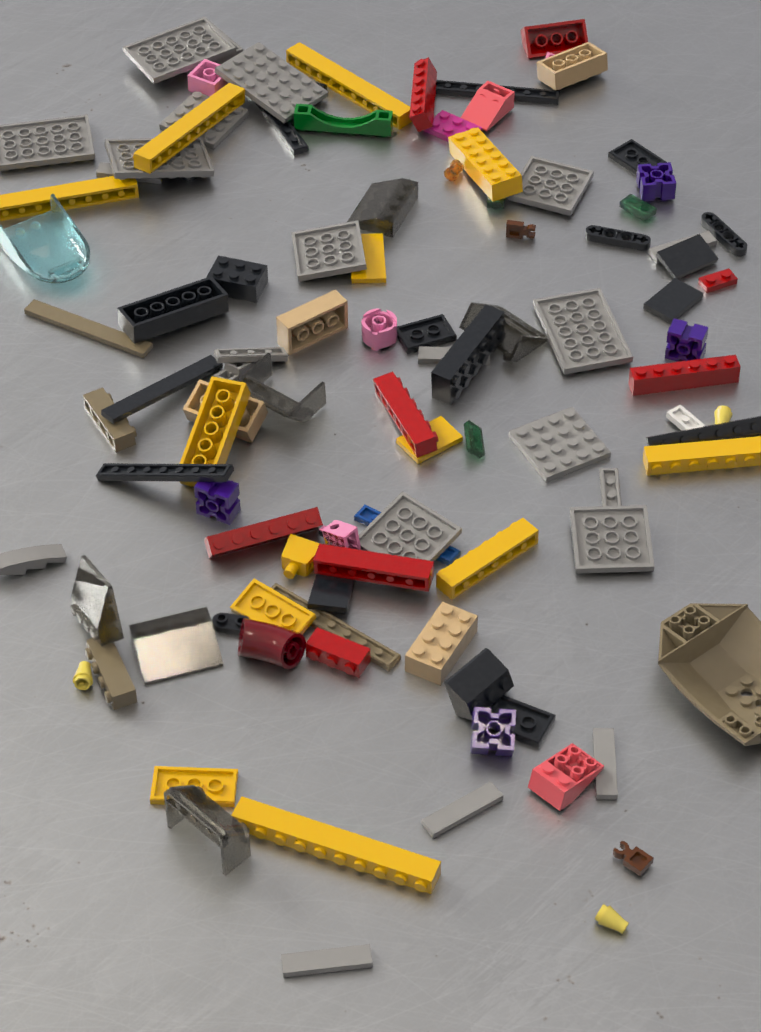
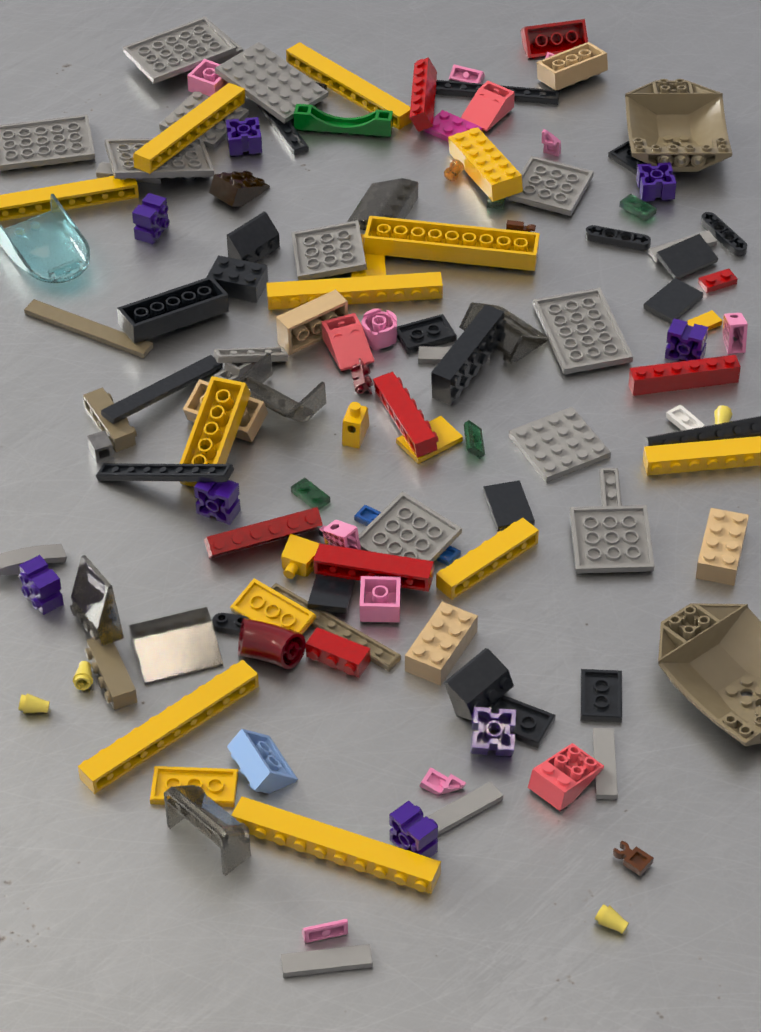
none -> light yellow cone [18,693,50,713]
none -> dark purple brick [19,555,64,615]
none -> yellow brick [78,660,259,794]
none -> flat silver brick [87,430,114,463]
none -> dark purple brick [132,193,170,244]
none -> dark brown slope [209,171,270,207]
none -> dark purple brick [226,117,262,156]
none -> black slope [227,211,280,263]
none -> light blue slope [227,729,298,794]
none -> yellow brick [266,272,443,310]
none -> clear green plate [291,477,330,510]
none -> bright pink slope [302,919,348,943]
none -> coral slope [321,313,374,371]
none -> yellow torso [342,402,369,449]
none -> dark red hinge [351,358,373,394]
none -> bright pink brick [360,576,401,622]
none -> yellow brick [364,216,540,271]
none -> dark purple brick [389,800,438,858]
none -> bright pink slope [419,767,466,795]
none -> bright pink slope [449,64,485,84]
none -> black tile [483,480,535,531]
none -> bright pink slope [542,129,561,157]
none -> black tile [580,669,622,723]
none -> dark tan wedge [625,79,732,172]
none -> yellow tile [687,310,723,331]
none -> tan brick [695,508,749,586]
none -> bright pink torso [722,313,748,354]

